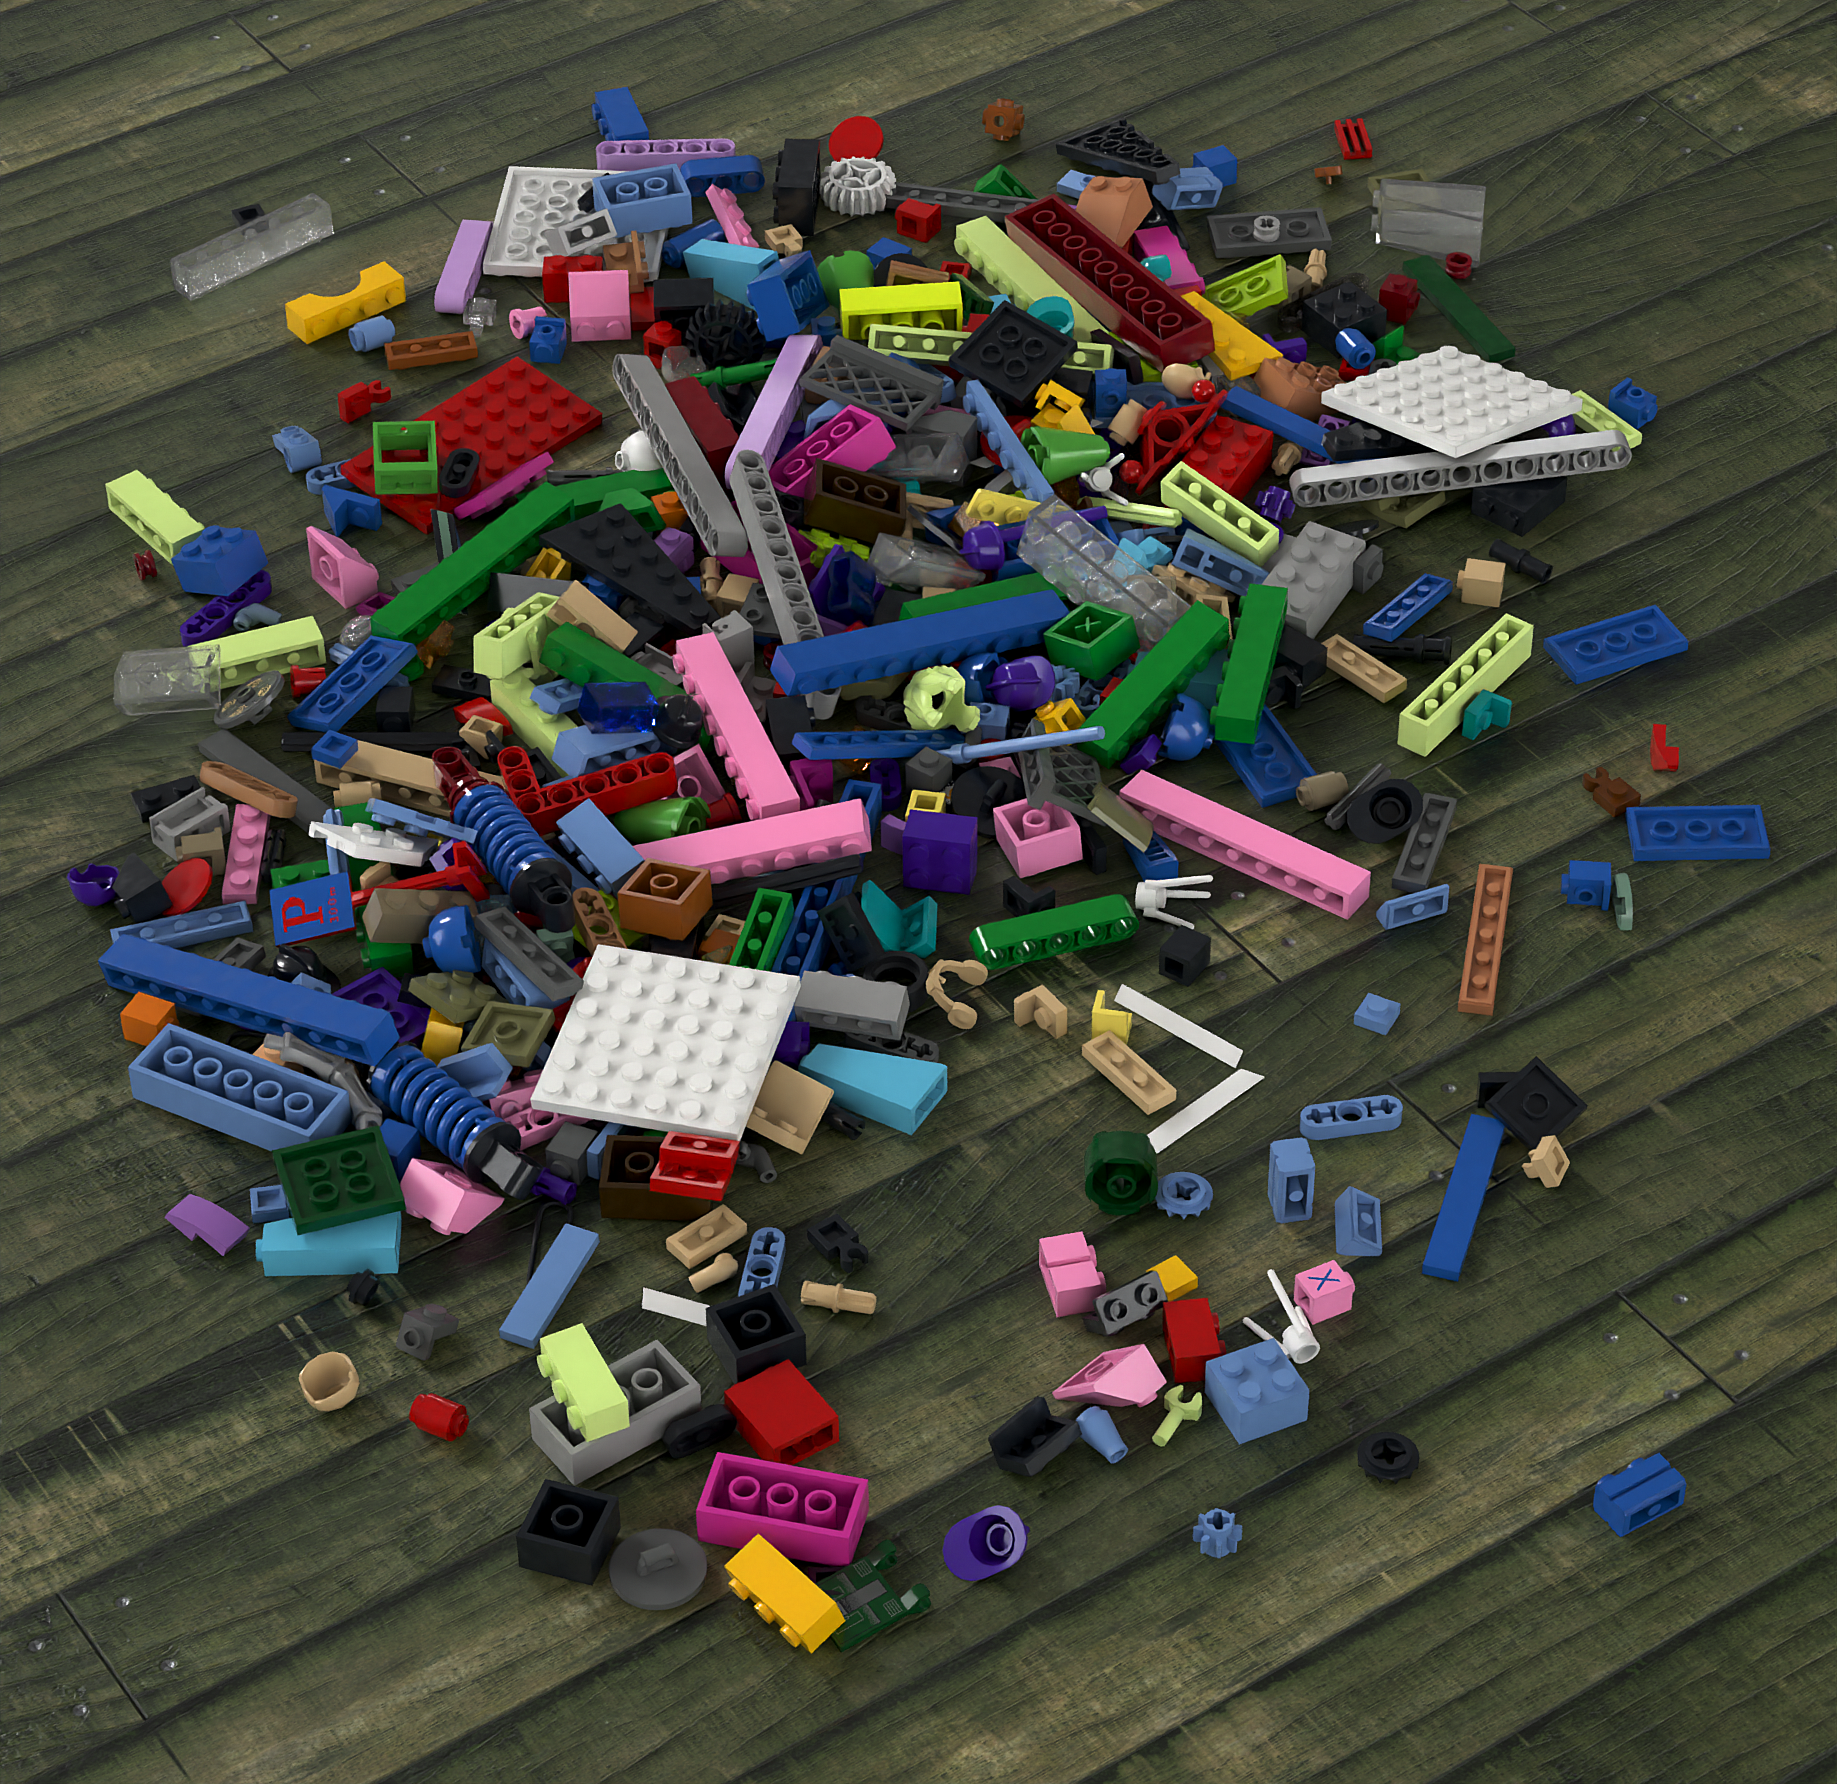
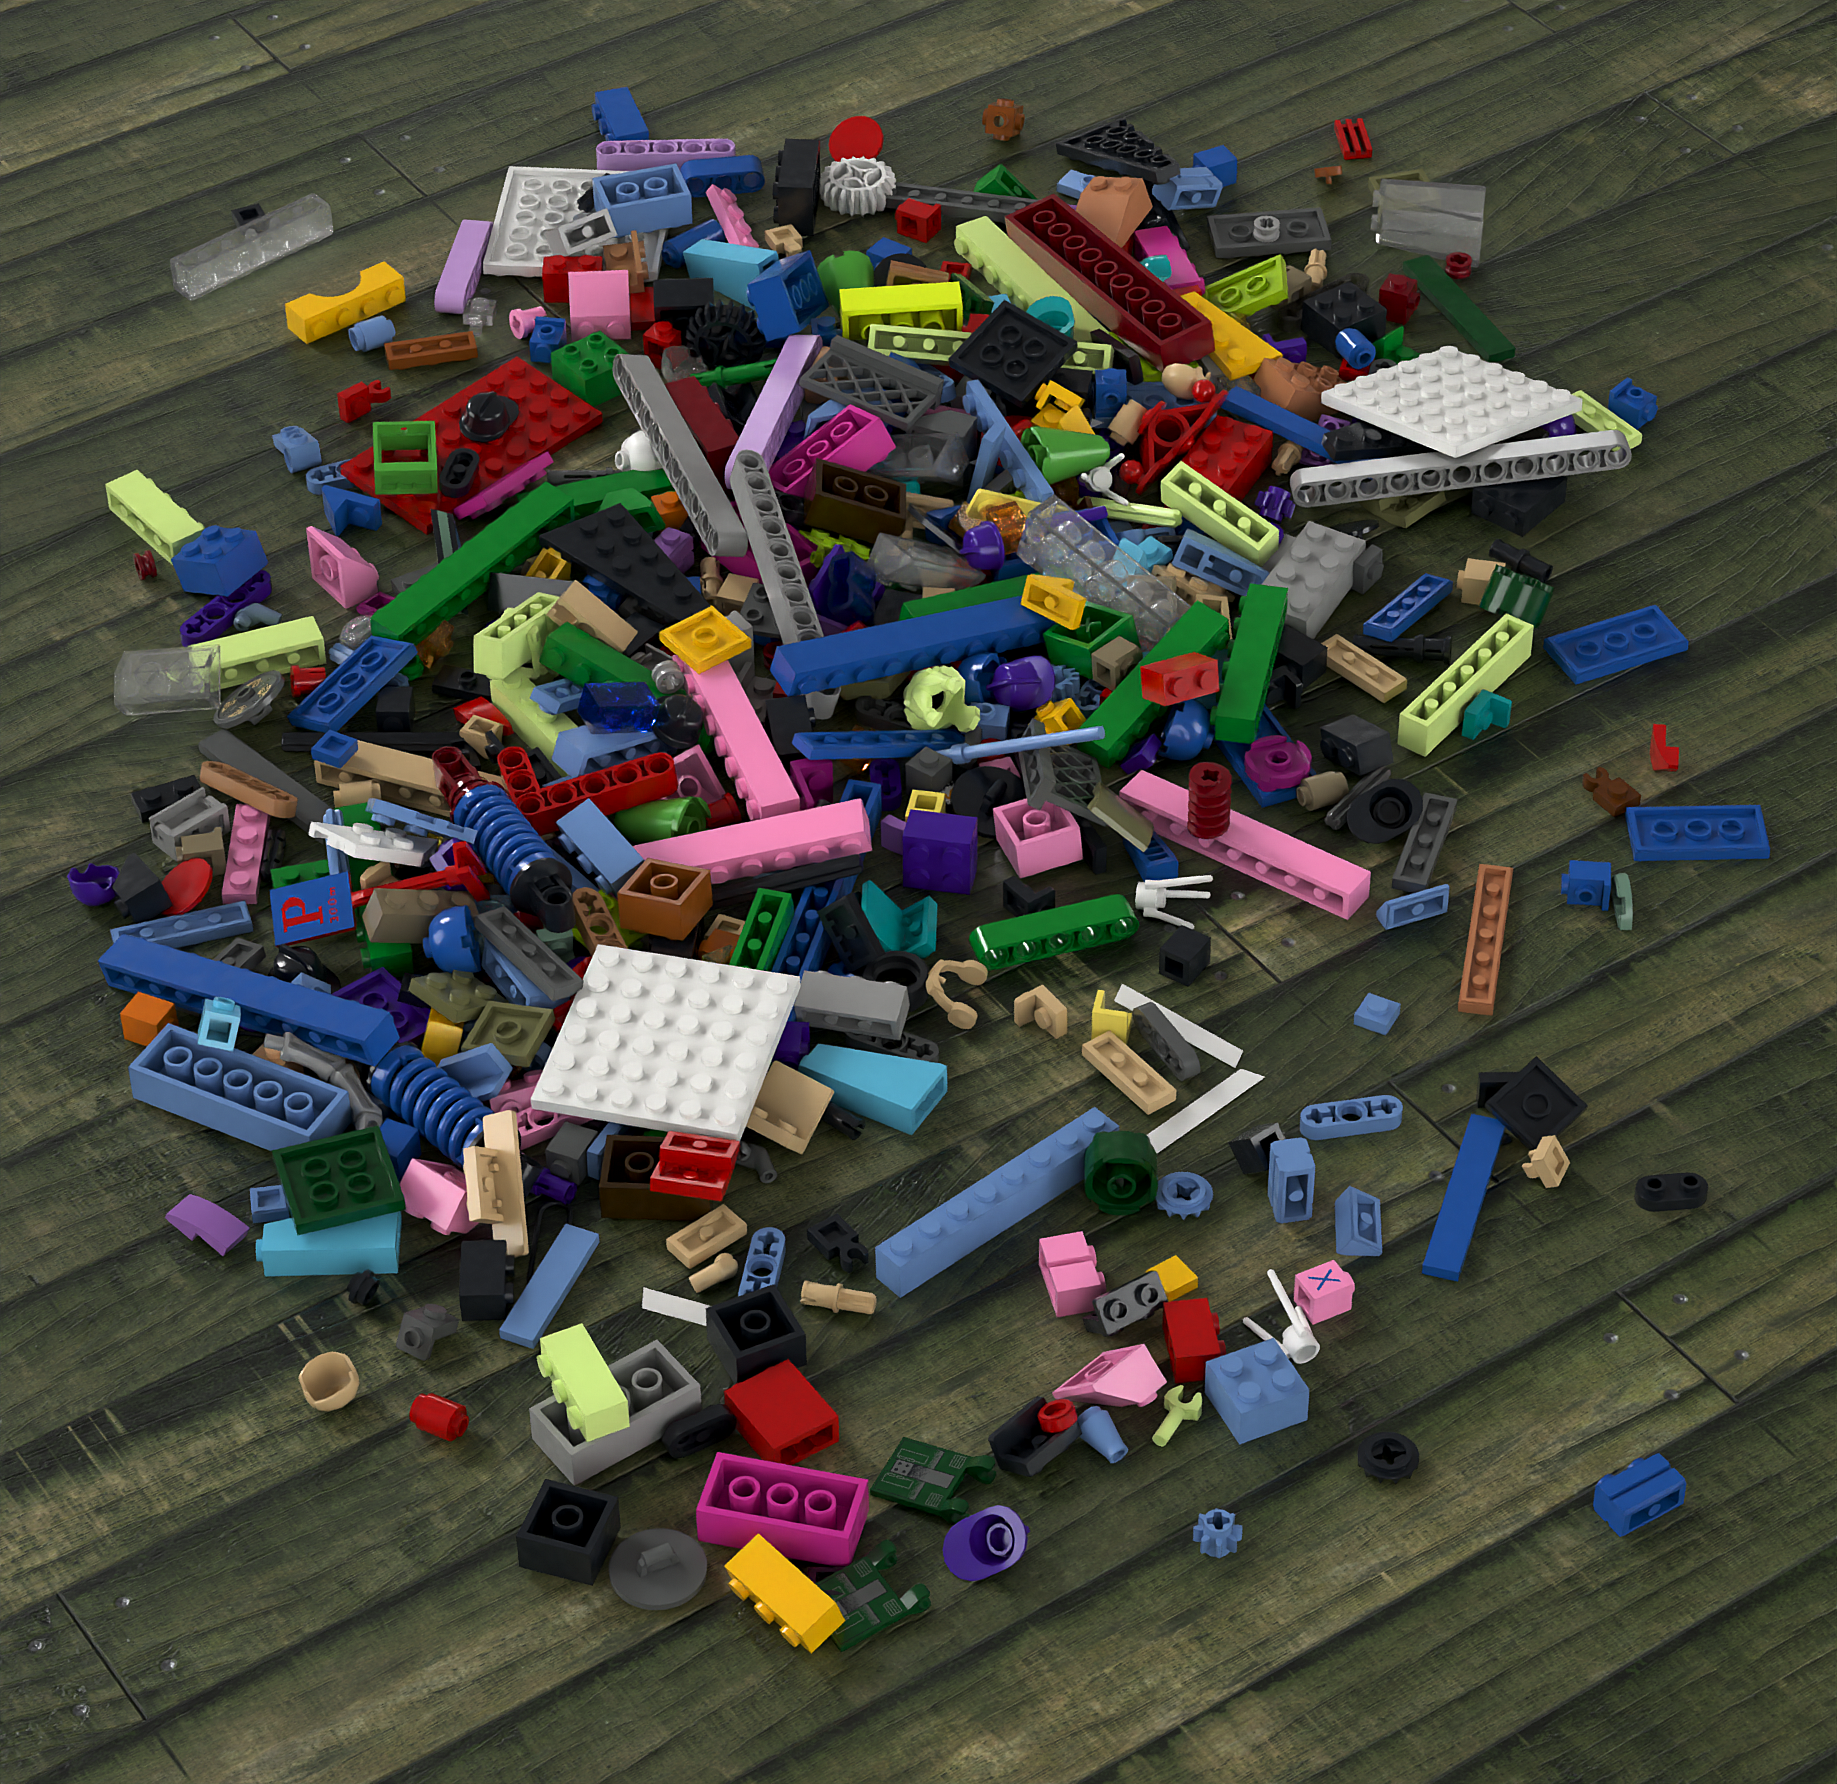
none -> medium azure brick [198,997,241,1051]
none -> black piece [459,391,519,443]
none -> black brick [459,1240,515,1321]
none -> tan bracket [463,1110,529,1258]
none -> green brick [551,331,630,407]
none -> light grey bush [652,660,685,694]
none -> yellow tile [659,606,752,674]
none -> dark green flag [870,1437,997,1525]
none -> medium blue brick [875,1107,1119,1298]
none -> medium blue tile [966,421,1006,507]
none -> clear orange bracket [986,501,1031,555]
none -> yellow slope [1020,574,1087,630]
none -> red tile [1037,1399,1078,1433]
none -> dark tan brick [1091,636,1143,691]
none -> dark grey beam [1133,1002,1200,1081]
none -> red brick [1140,652,1219,706]
none -> dark red piece [1187,762,1232,839]
none -> black brick [1228,1122,1285,1174]
none -> magenta plate [1244,735,1312,792]
none -> black brick [1320,714,1394,776]
none -> dark green brick [1479,564,1555,629]
none -> black plate [1634,1172,1708,1212]

